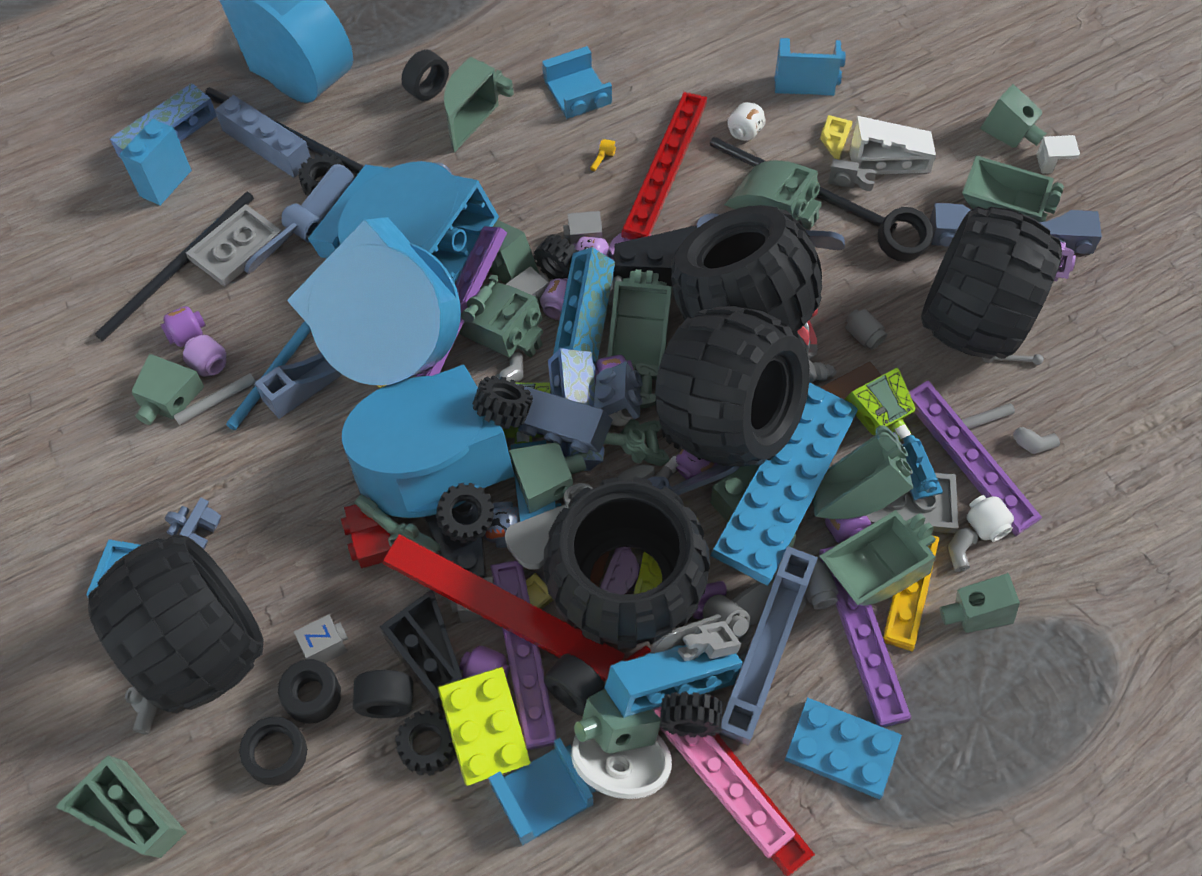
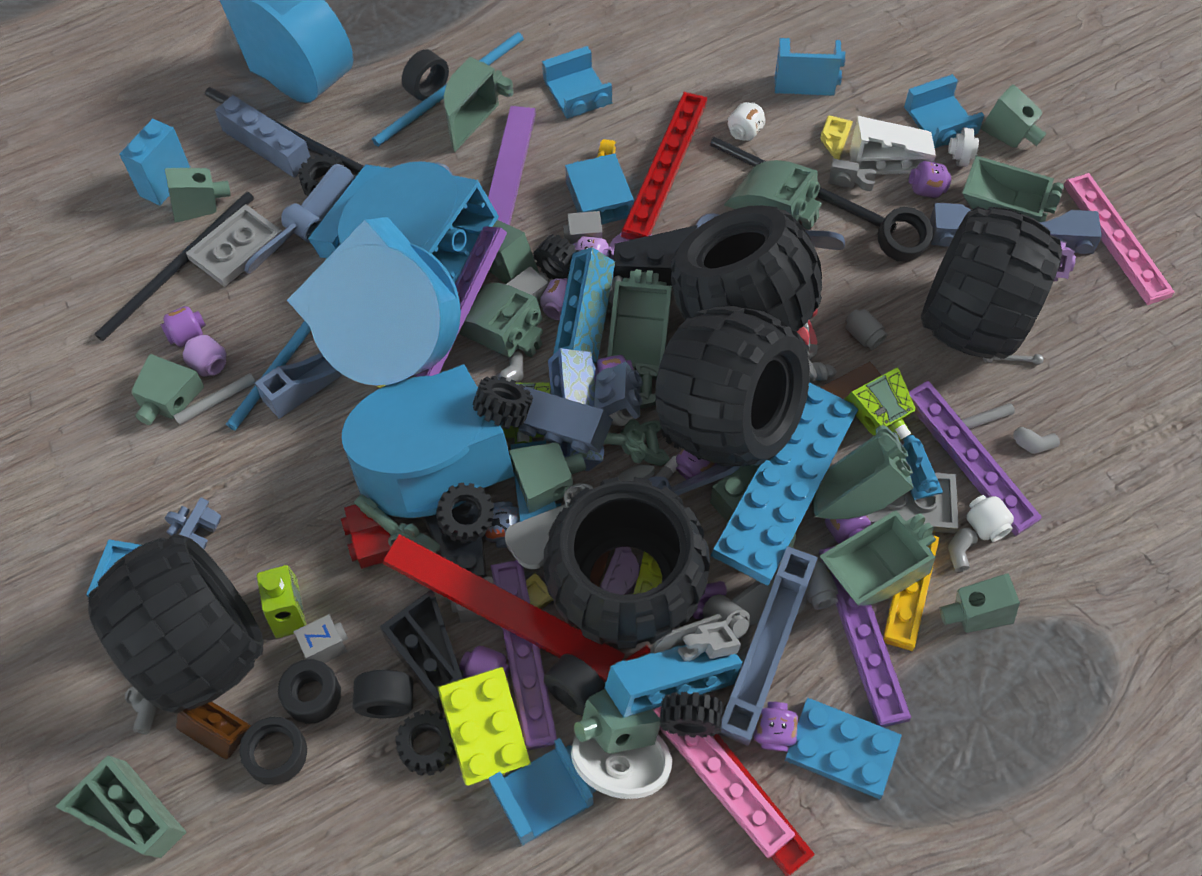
medium blue brick [110,83,217,158] -> none
sand green piece [461,275,498,323] -> none
white panel [1036,135,1080,174] -> none
none -> sand green torso [165,168,231,222]
none -> reddish brown slope [176,702,251,760]
none -> lime torso [257,565,306,639]
none -> dark azure piece [372,32,523,147]
none -> medium lavender tile [488,106,536,225]
none -> dark azure brick [565,153,634,225]
none -> medium lavender head [753,702,798,752]
none -> dark azure panel [904,74,985,149]
none -> medium lavender head [909,161,951,198]
none -> white plate [948,128,979,167]
none -> bright pink tile [1064,173,1175,305]

